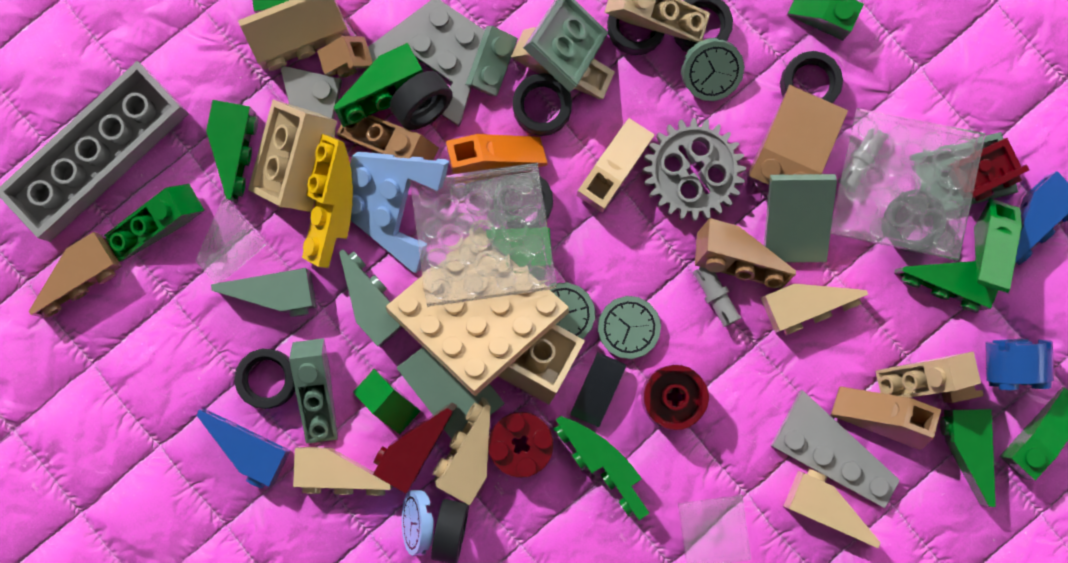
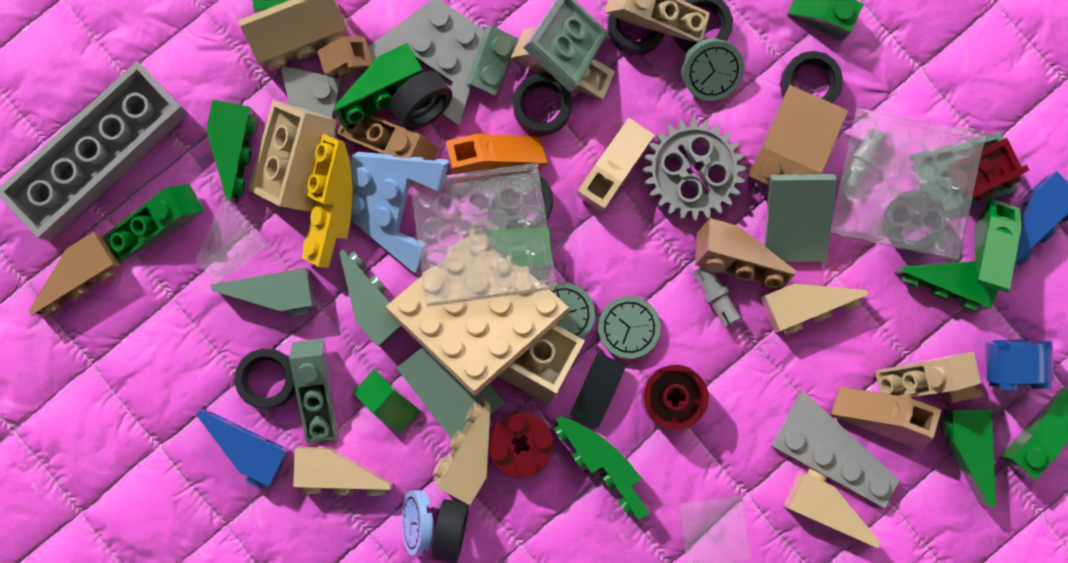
dark red slope [373,402,457,494] -> none

